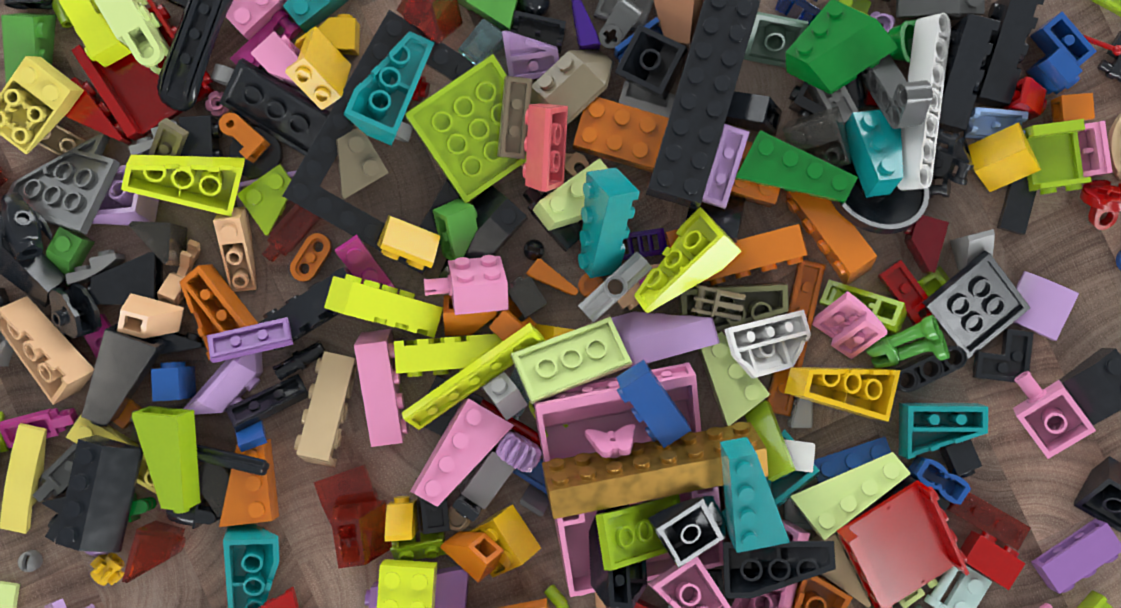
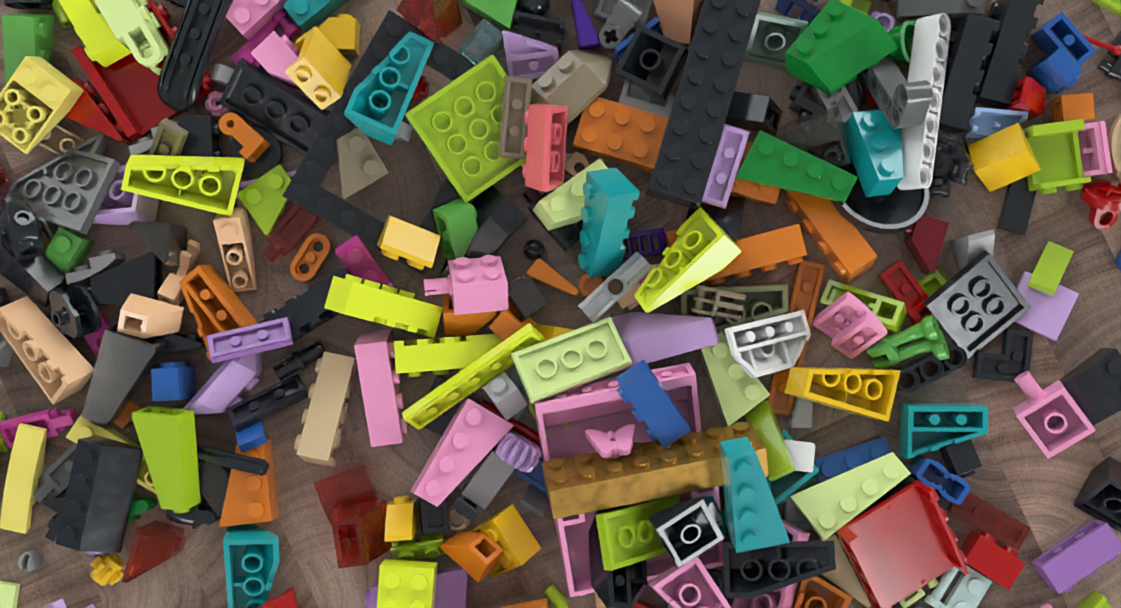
none -> lime tile [1027,241,1074,296]

